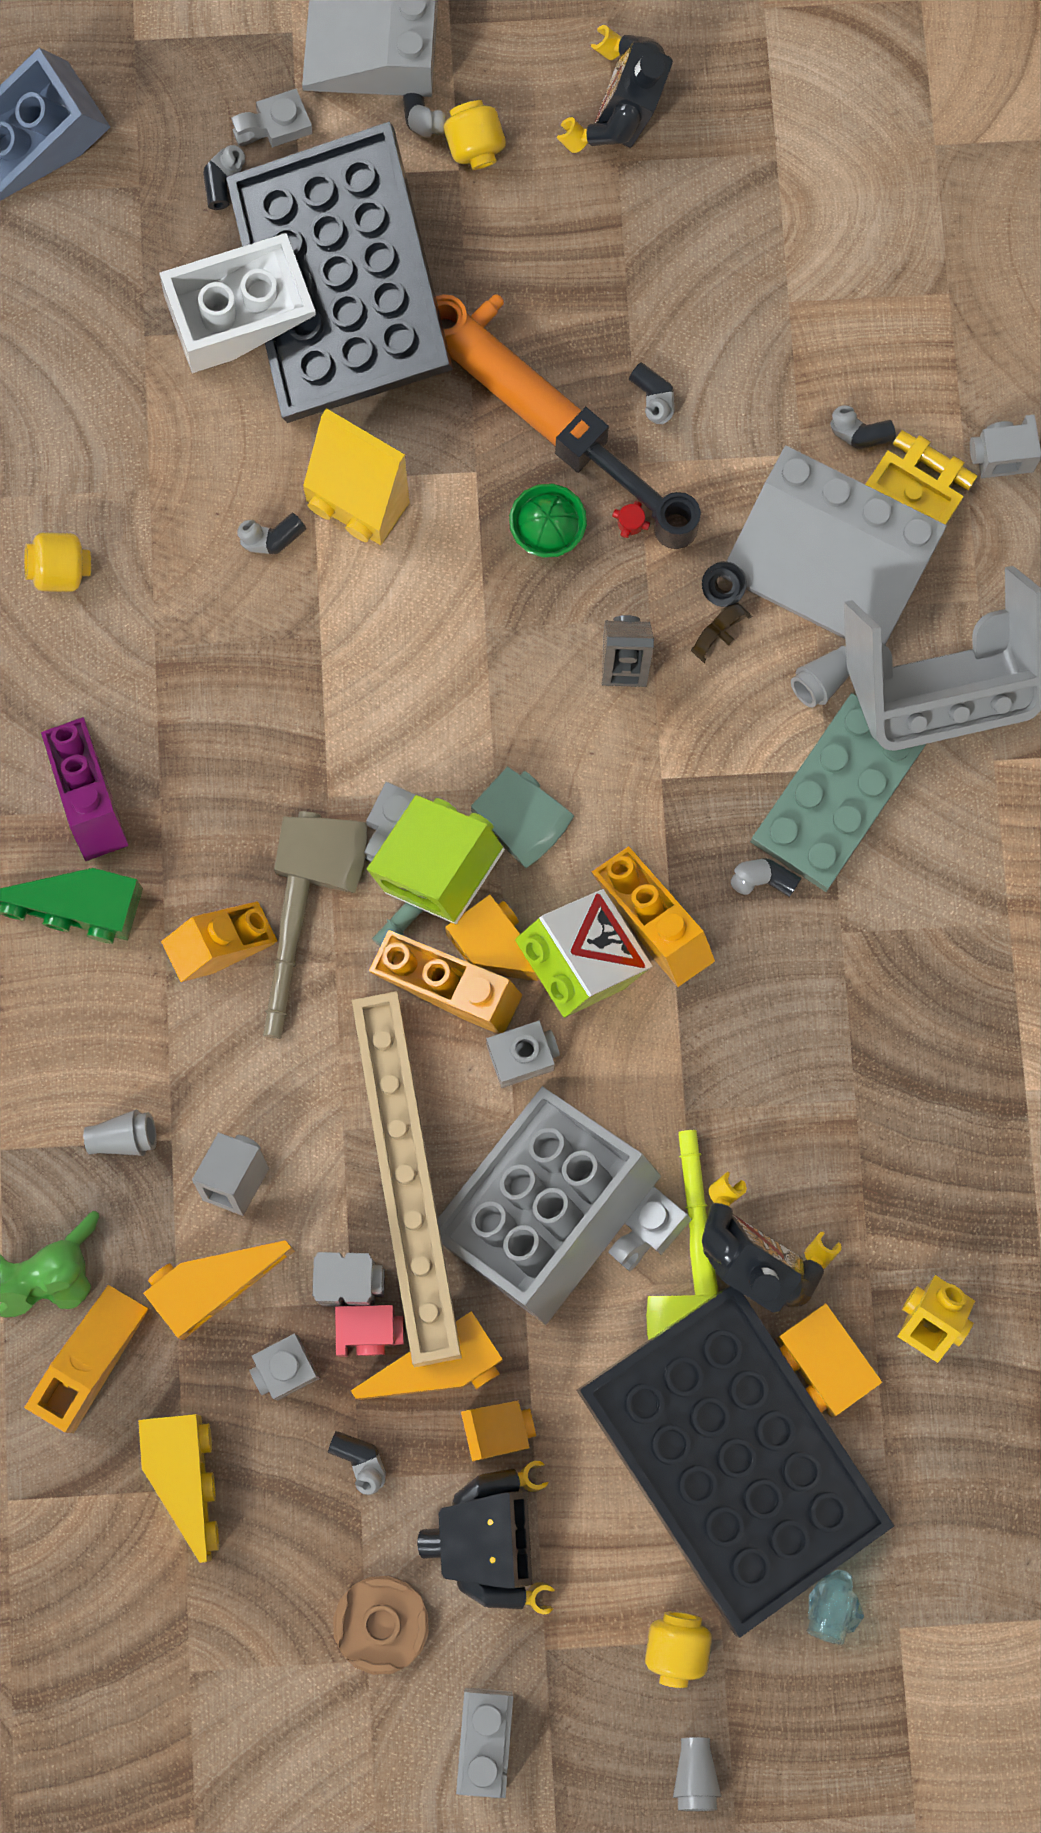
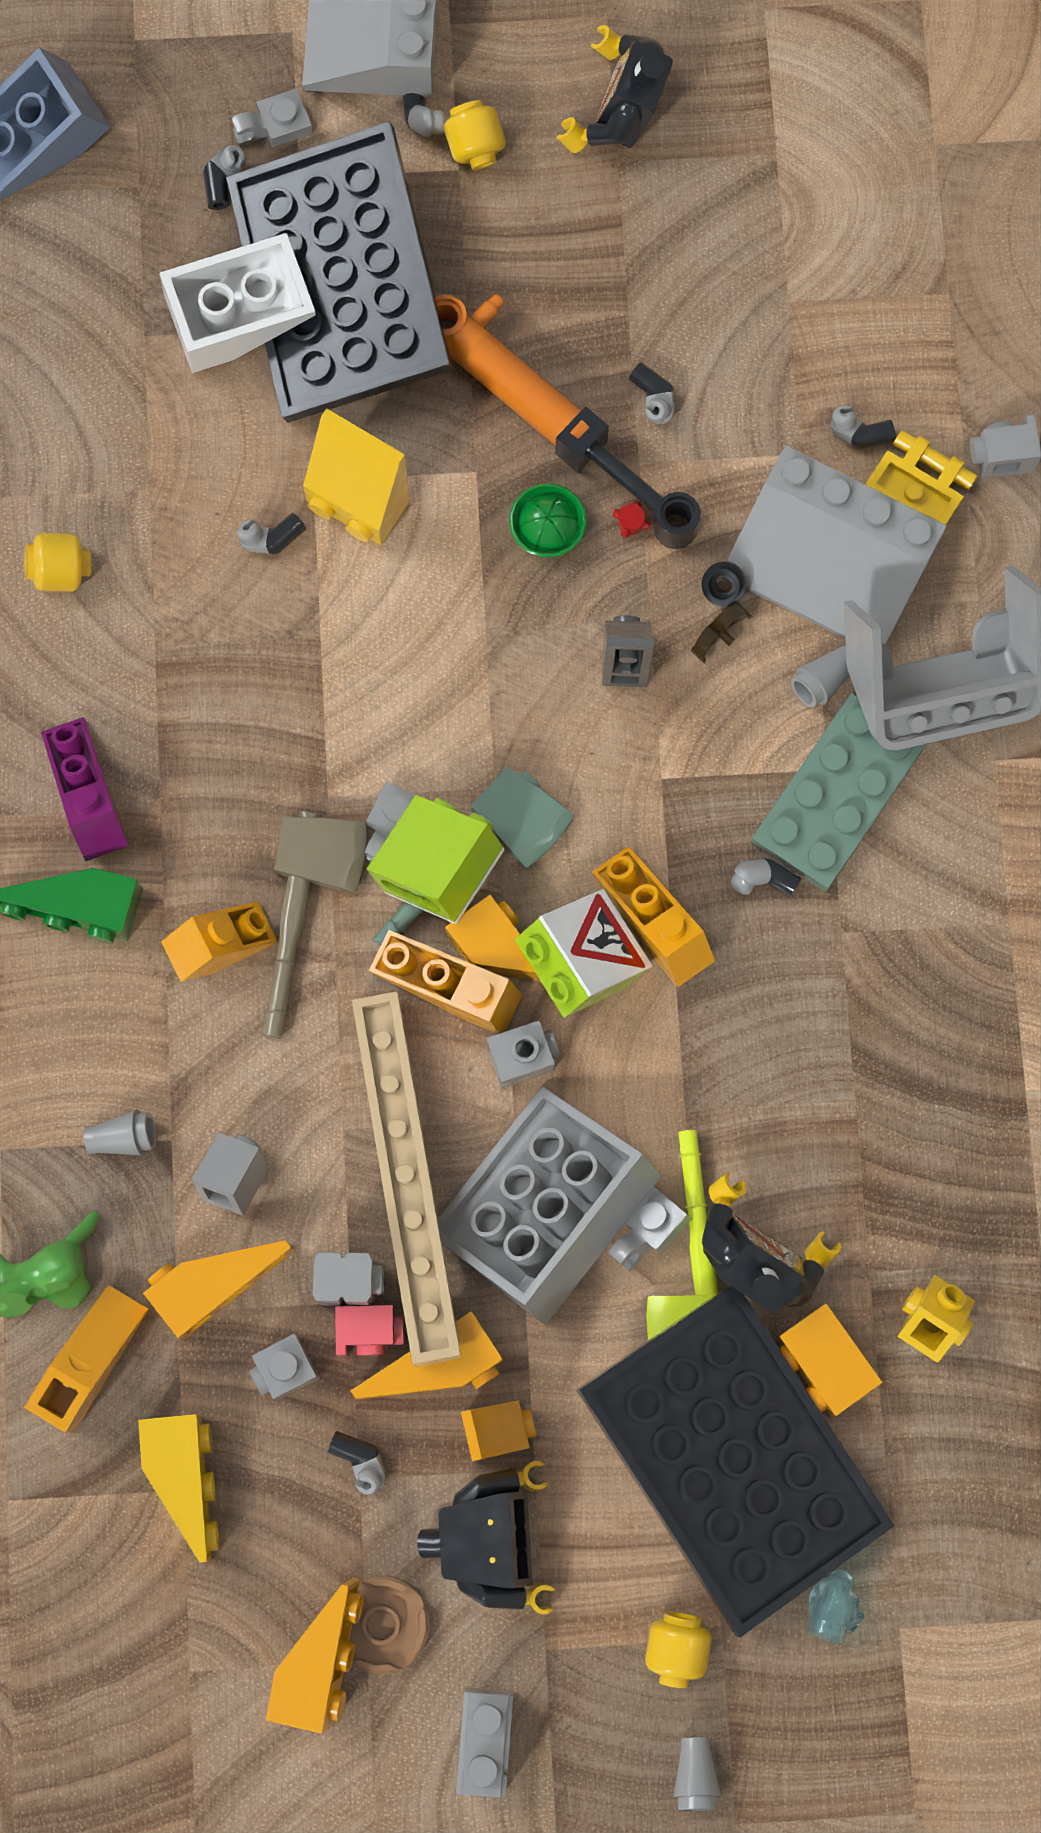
none -> light orange slope [265,1577,364,1734]

